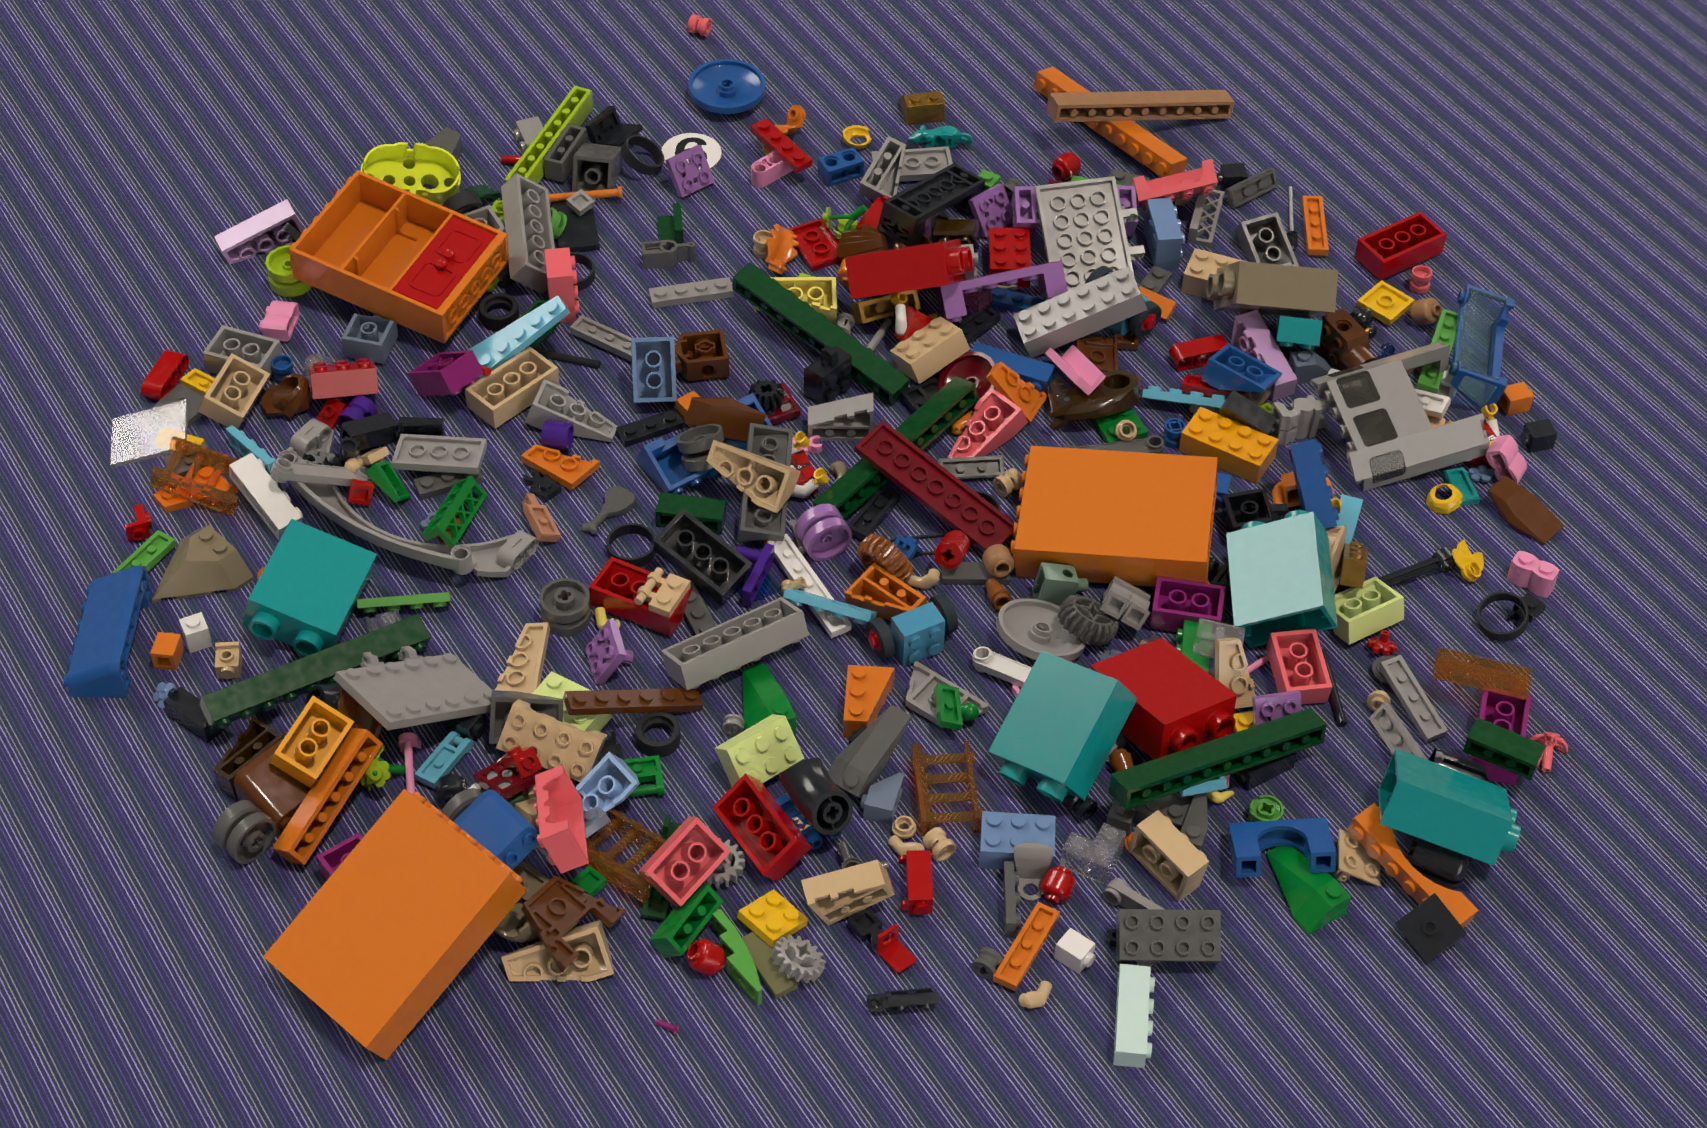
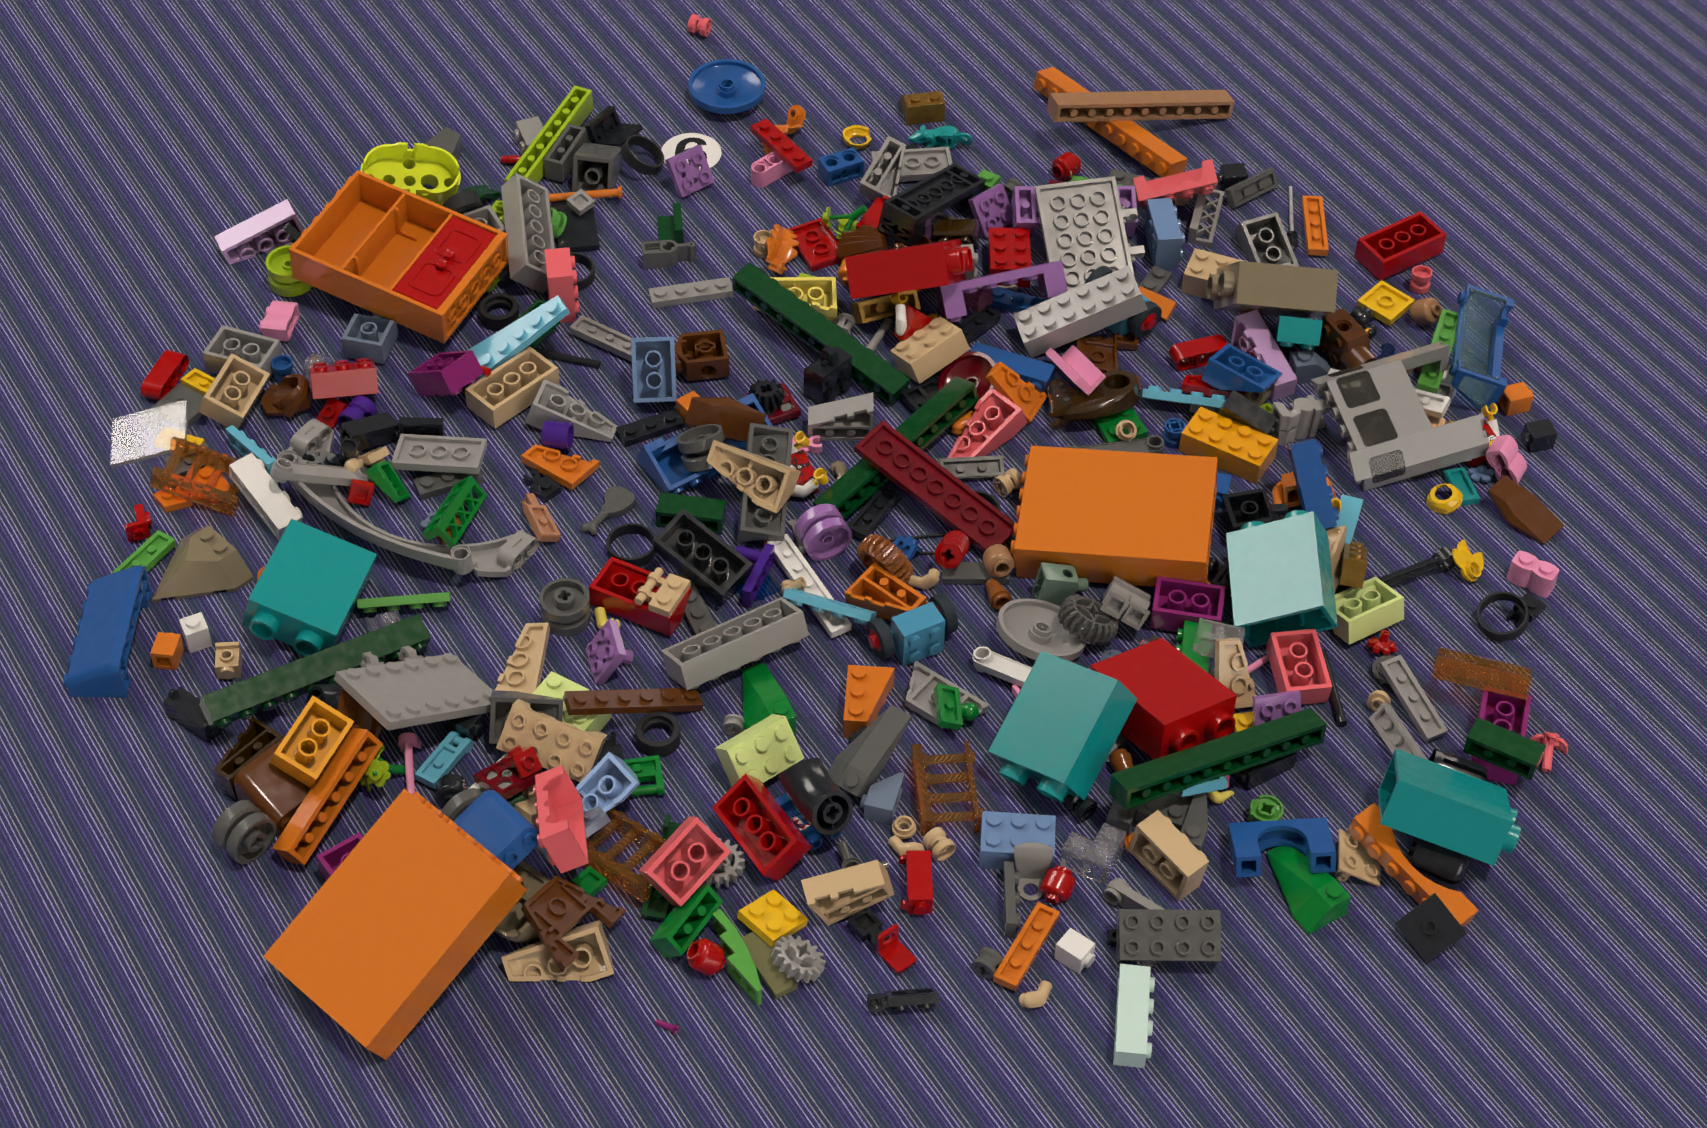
medium blue plant [153,682,176,709] -> none

